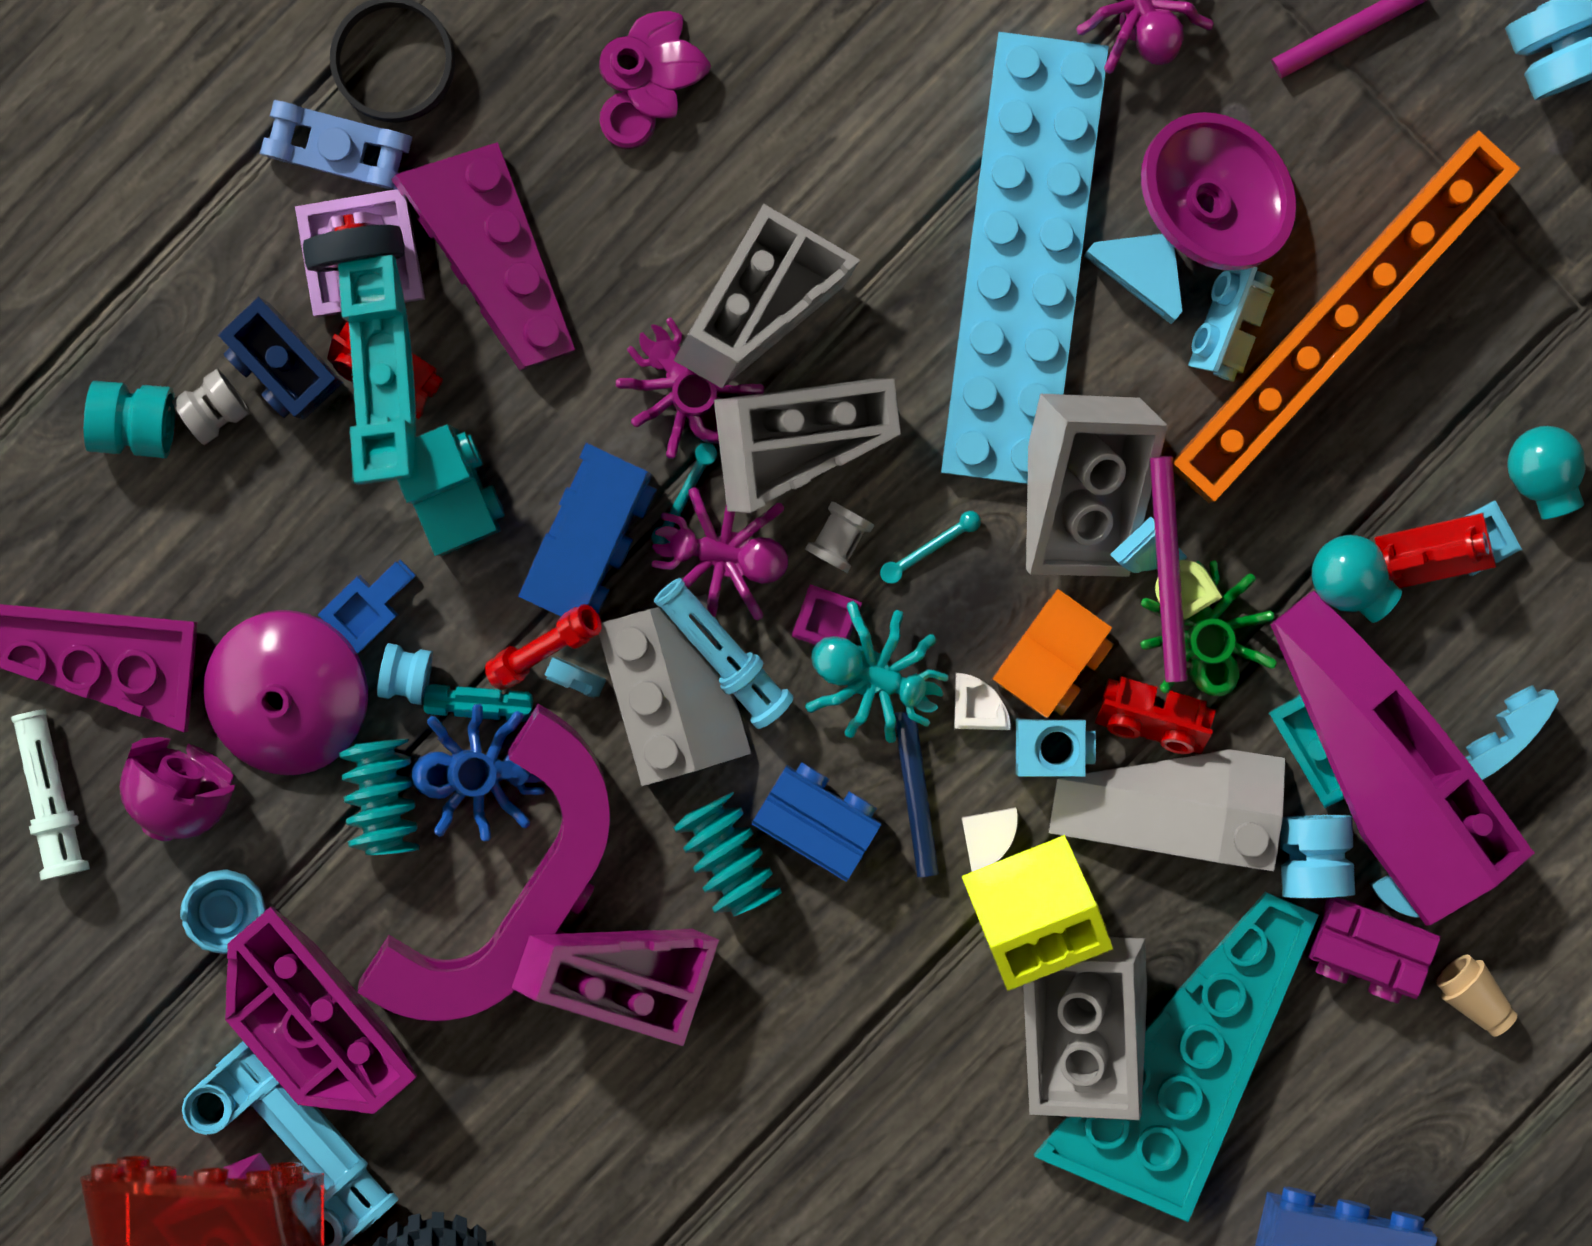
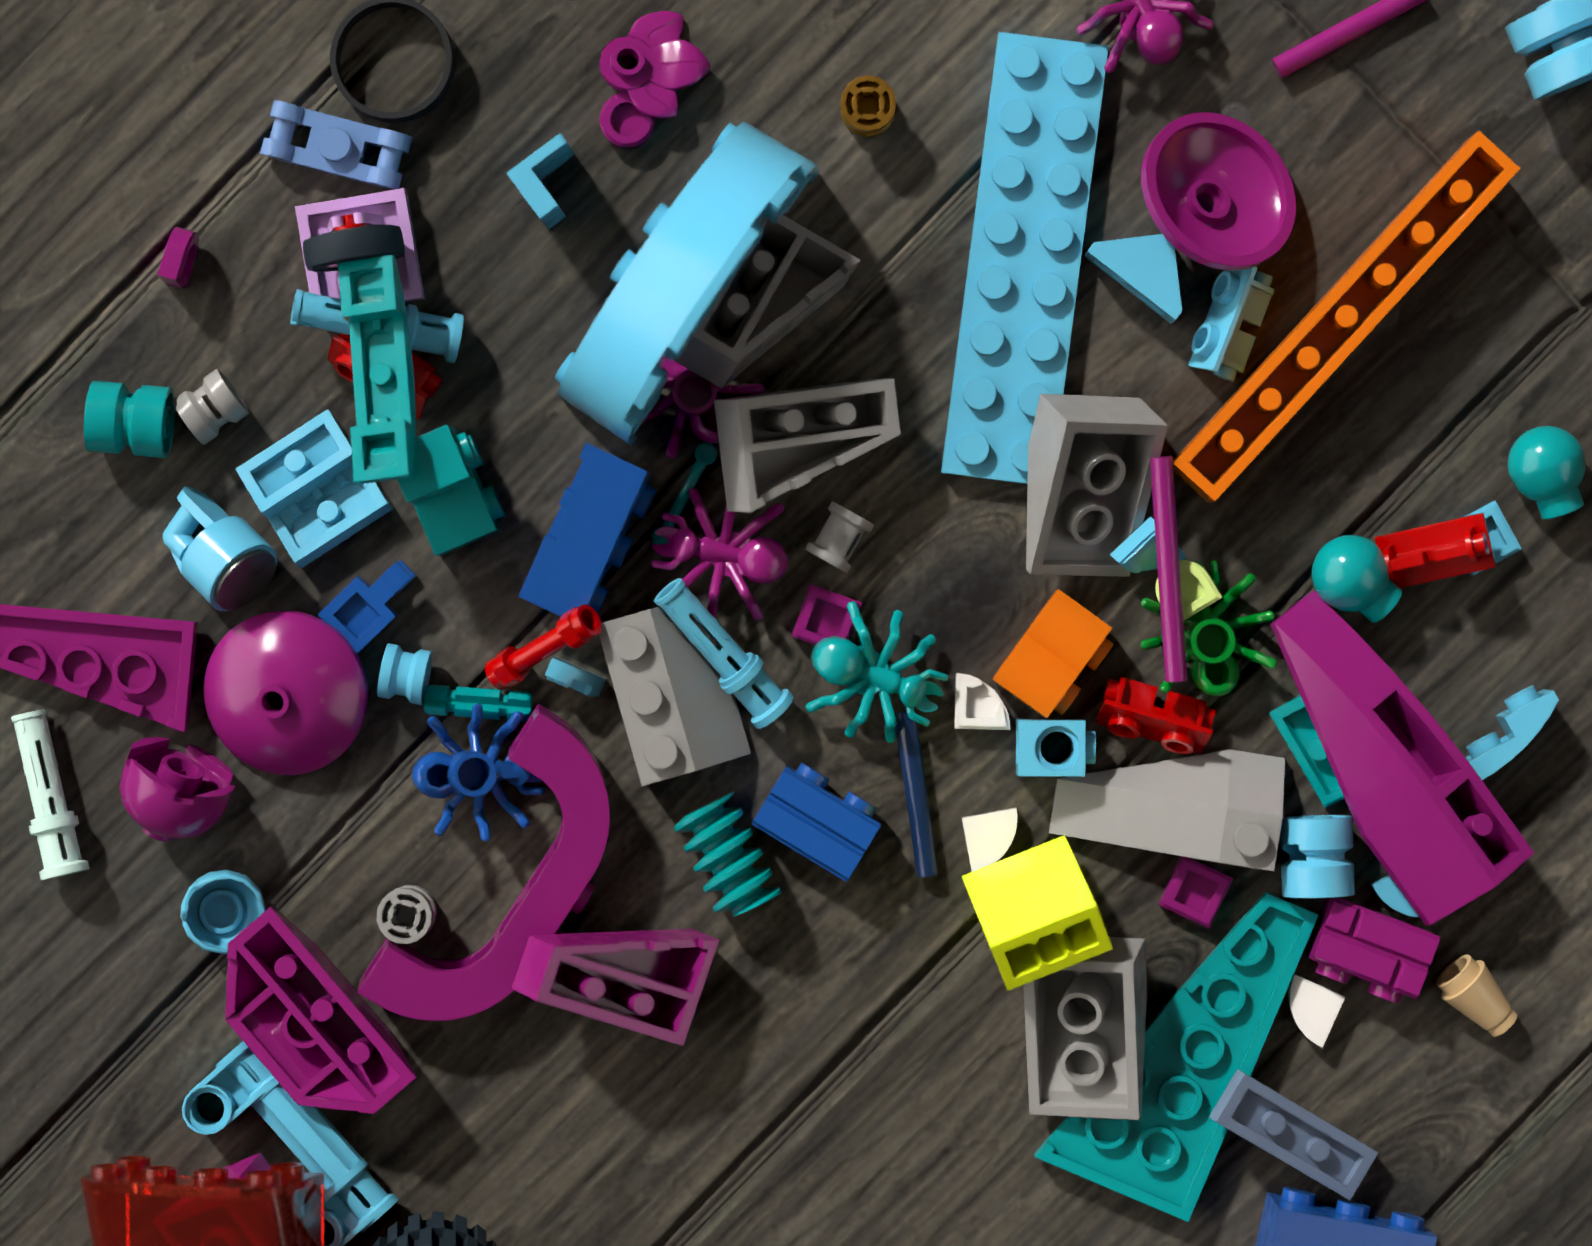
dark blue brick [218,297,344,420] -> none
teal piece [340,739,420,855] -> none
magenta wing [391,142,575,371] -> none
teal hinge [880,511,981,584] -> none
none -> magenta tile [157,227,199,290]
none -> medium azure piece [163,486,277,611]
none -> medium azure slope [236,409,393,568]
none -> medium azure pin [290,289,464,363]
none -> light grey wheel [376,885,438,944]
none -> medium azure panel [506,133,575,230]
none -> medium azure windscreen [554,122,819,446]
none -> pearl gold wheel [840,75,896,138]
none -> magenta tile [1158,856,1233,929]
none -> sand blue plate [1209,1069,1378,1200]
none -> white tile [1288,973,1345,1048]

